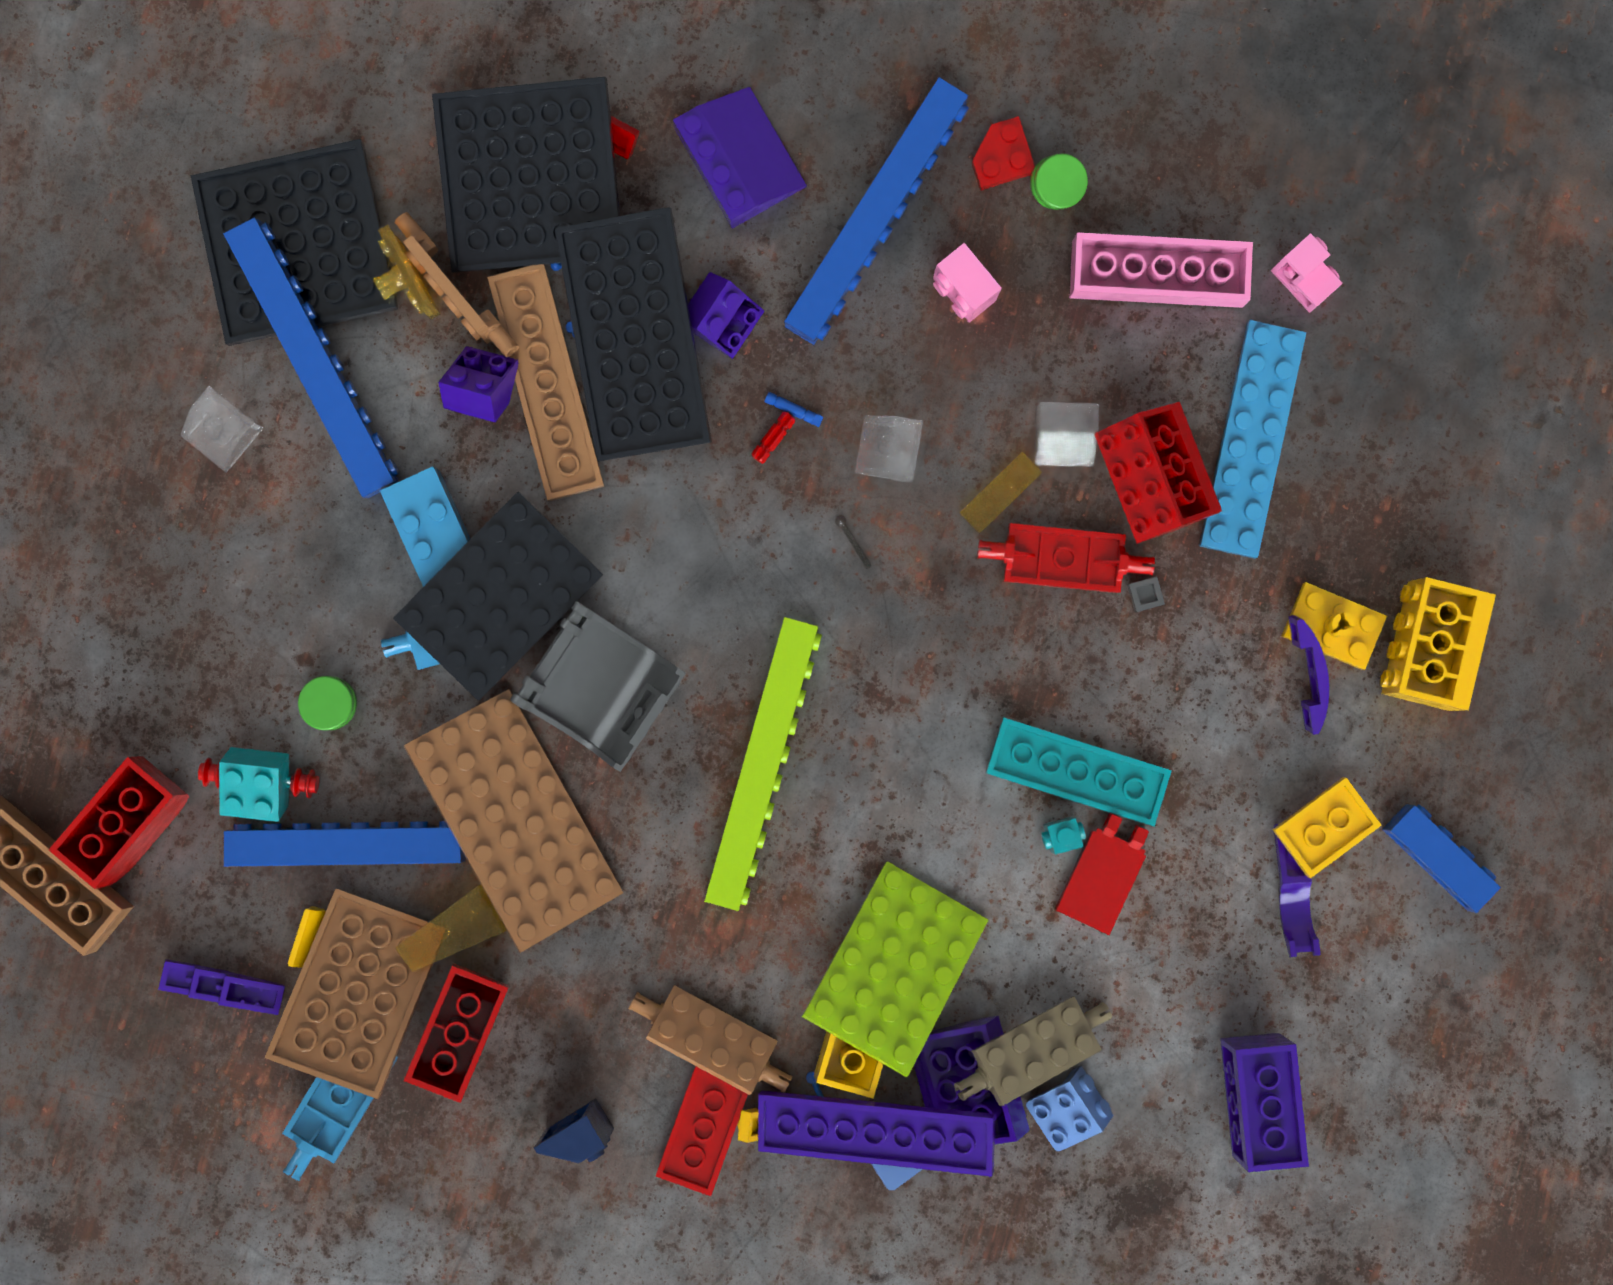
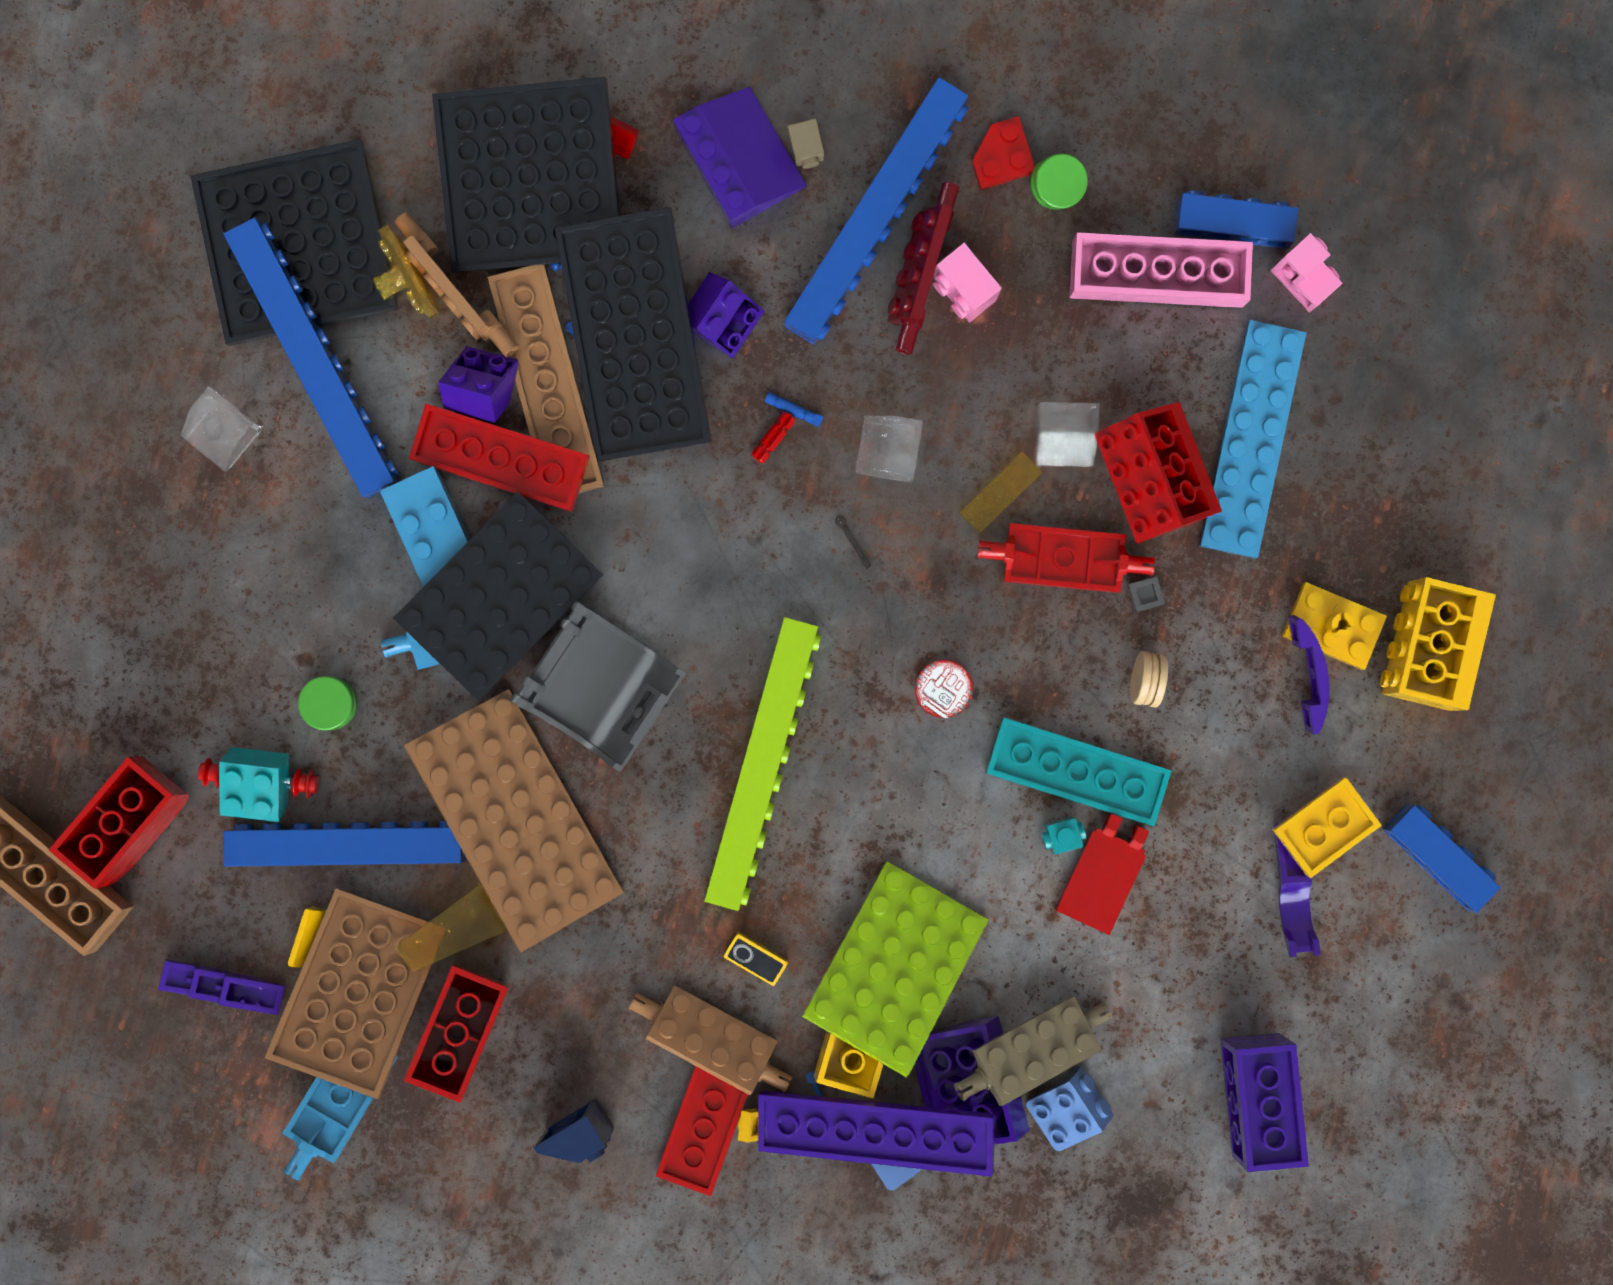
none -> red plate [409,404,590,512]
none -> slope [723,931,789,986]
none -> dark tan brick [788,119,824,169]
none -> dark red plate [887,182,960,355]
none -> tile [915,660,973,718]
none -> tan head [1130,651,1168,708]
none -> blue brick [1173,190,1299,249]

